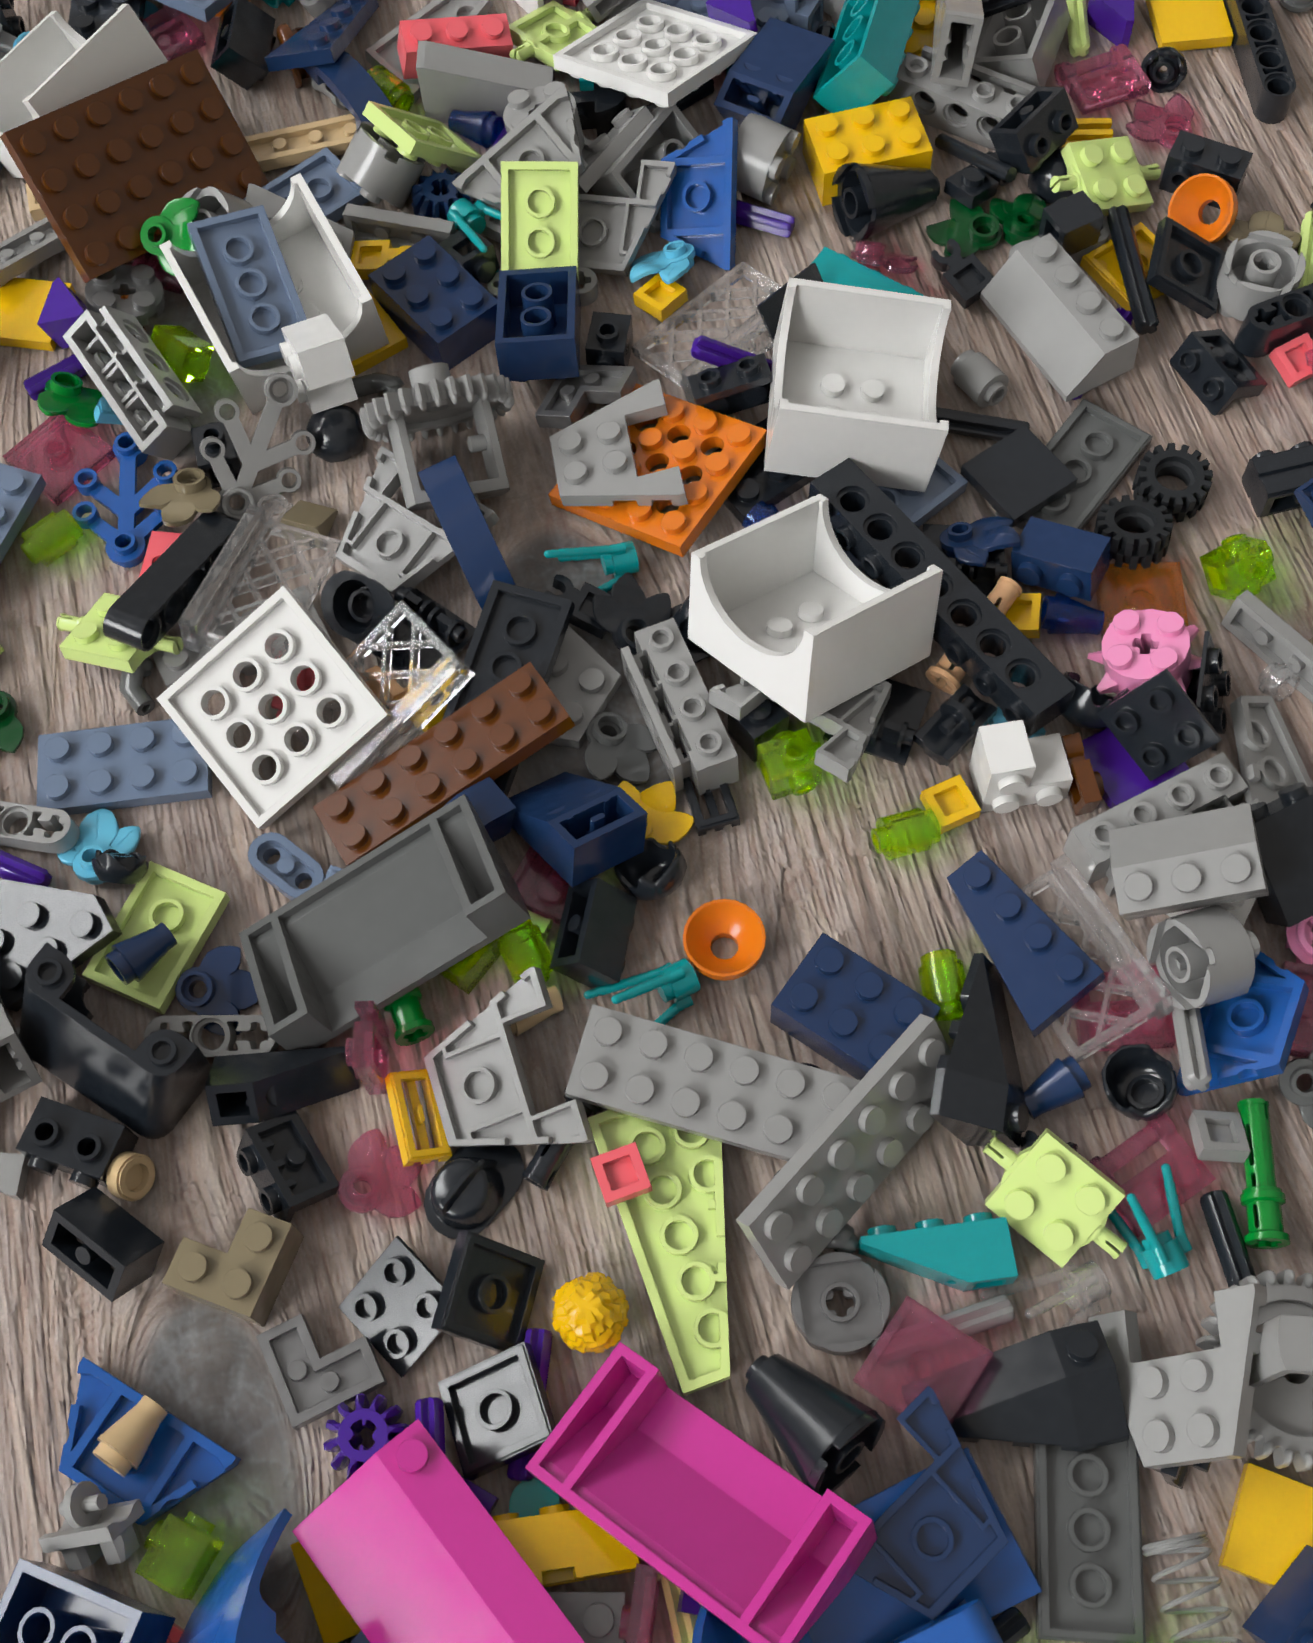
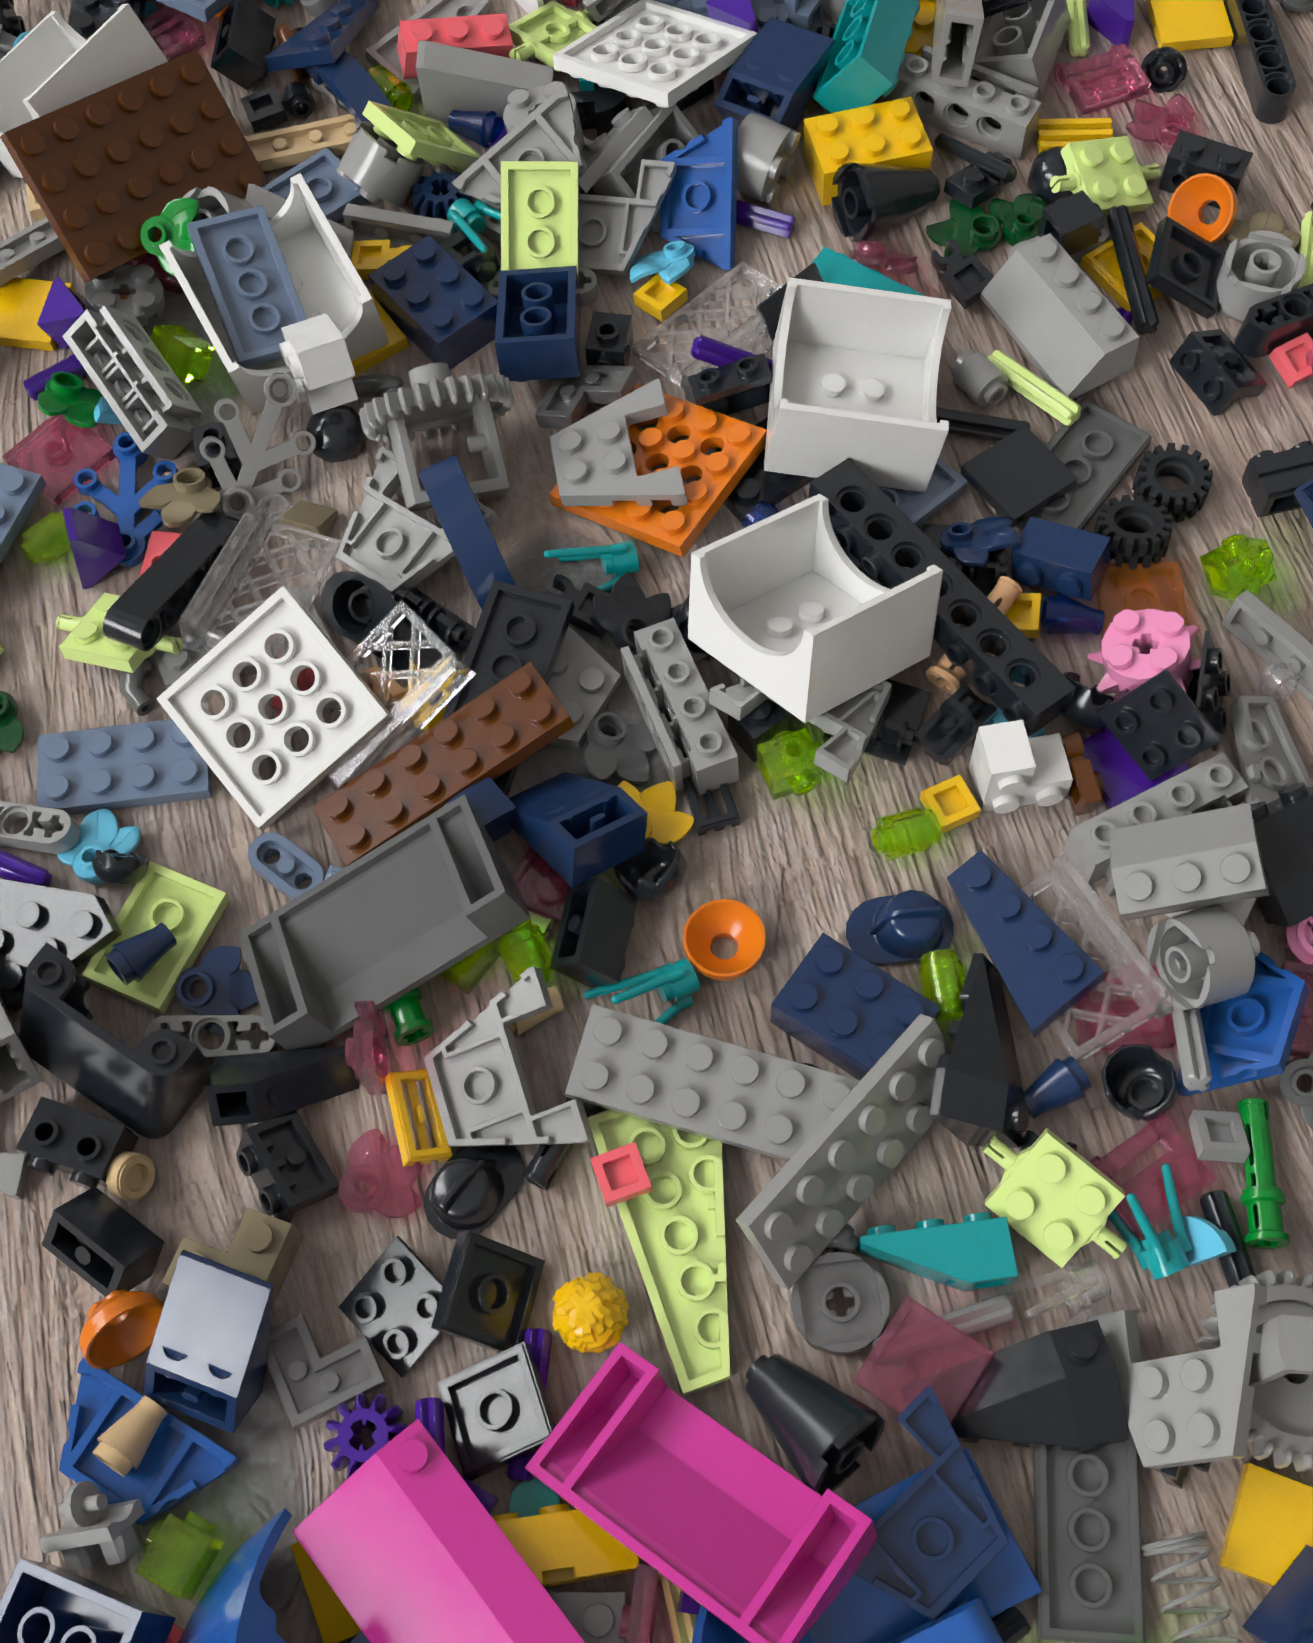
black brick [988,86,1079,175] -> none
none -> dark purple slope [62,507,126,589]
none -> orange piece [79,1289,164,1369]
none -> slope [144,1250,274,1433]
none -> black plate [240,82,314,133]
none -> dark blue piece [846,890,954,965]
none -> yellowish green axle [987,350,1081,426]
none -> medium azure tile [1182,1216,1237,1266]

